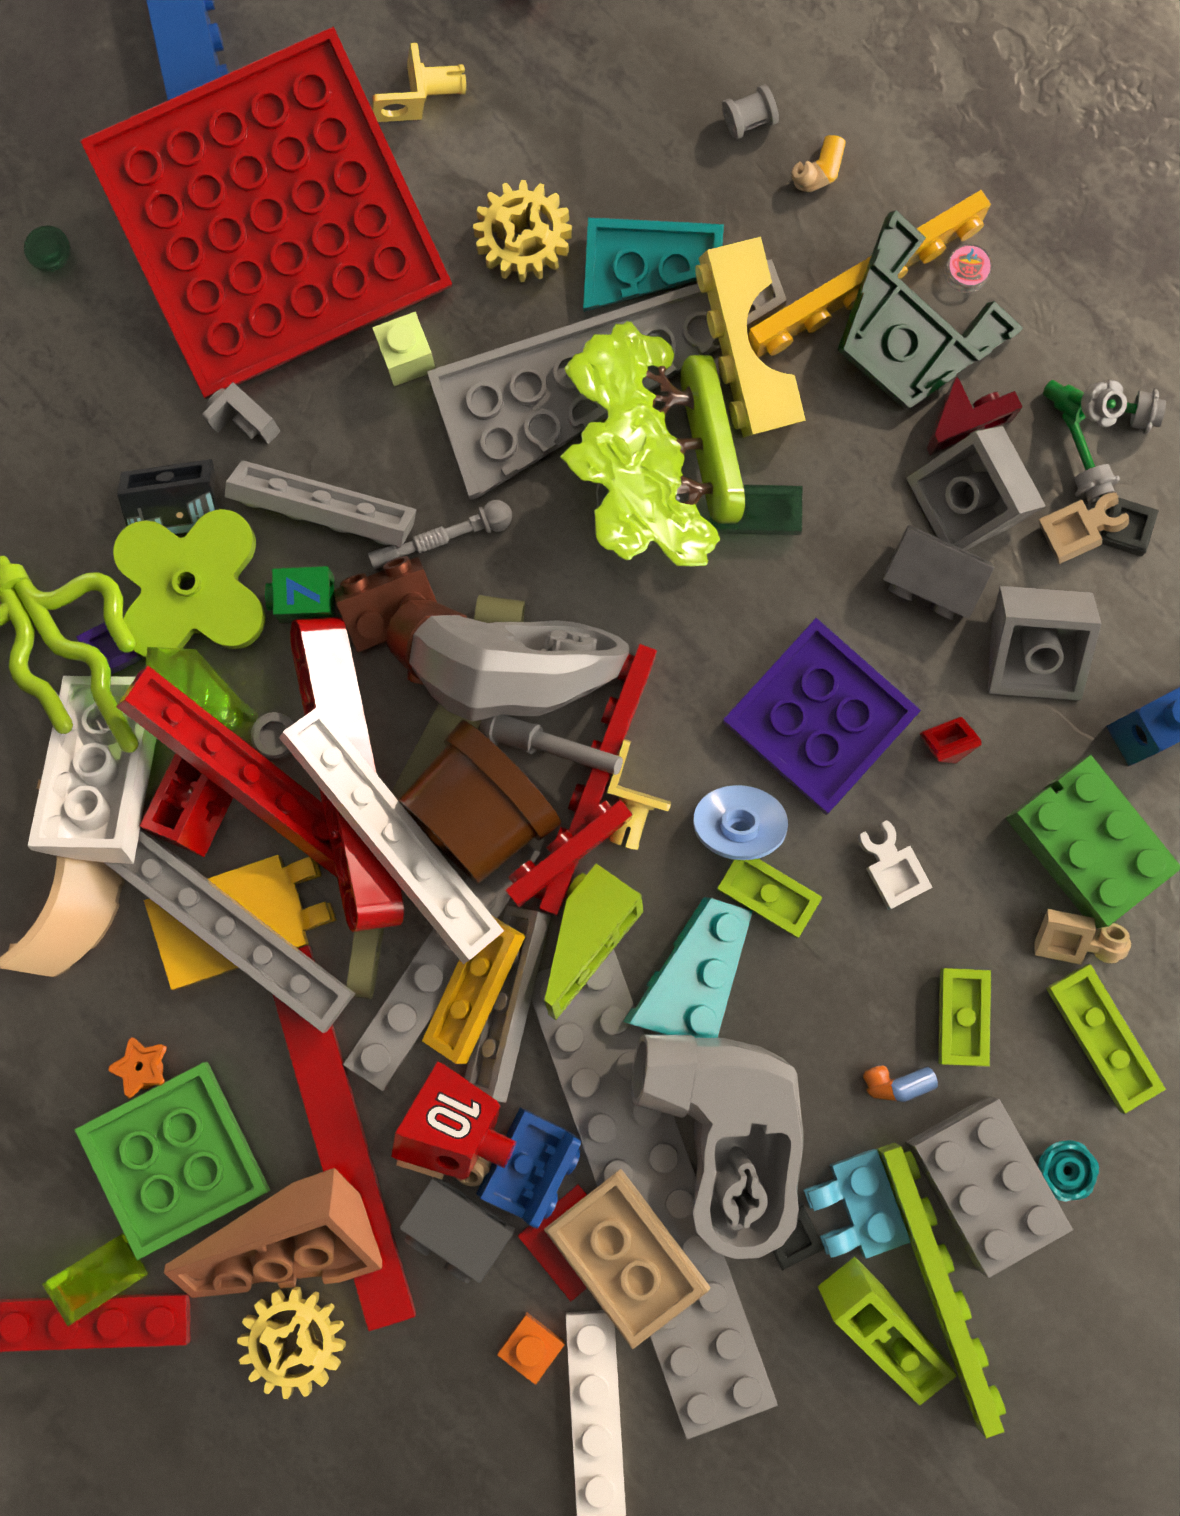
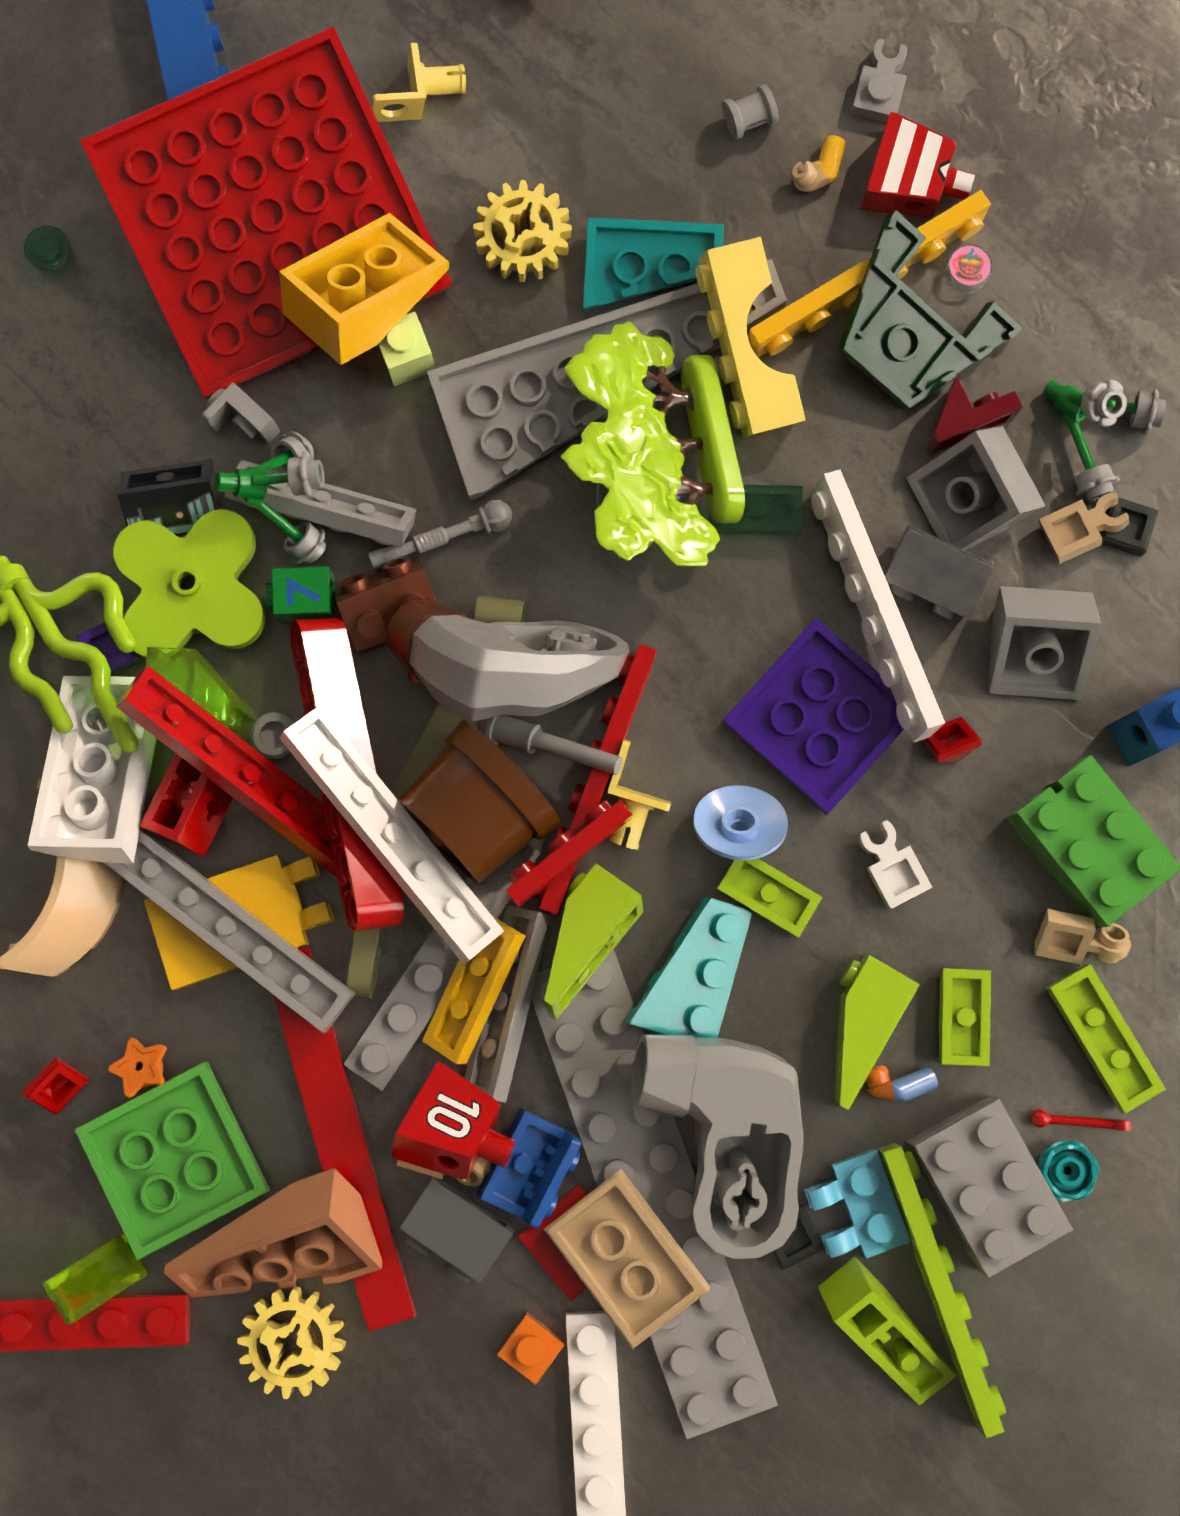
none -> red slope [22,1057,89,1115]
none -> plant [215,431,326,564]
none -> yellow slope [279,213,449,365]
none -> white plate [811,470,945,743]
none -> lime slope [834,955,920,1110]
none -> light grey plate [851,39,907,123]
none -> red torso [860,111,975,218]
none -> red hinge [1031,1109,1132,1131]

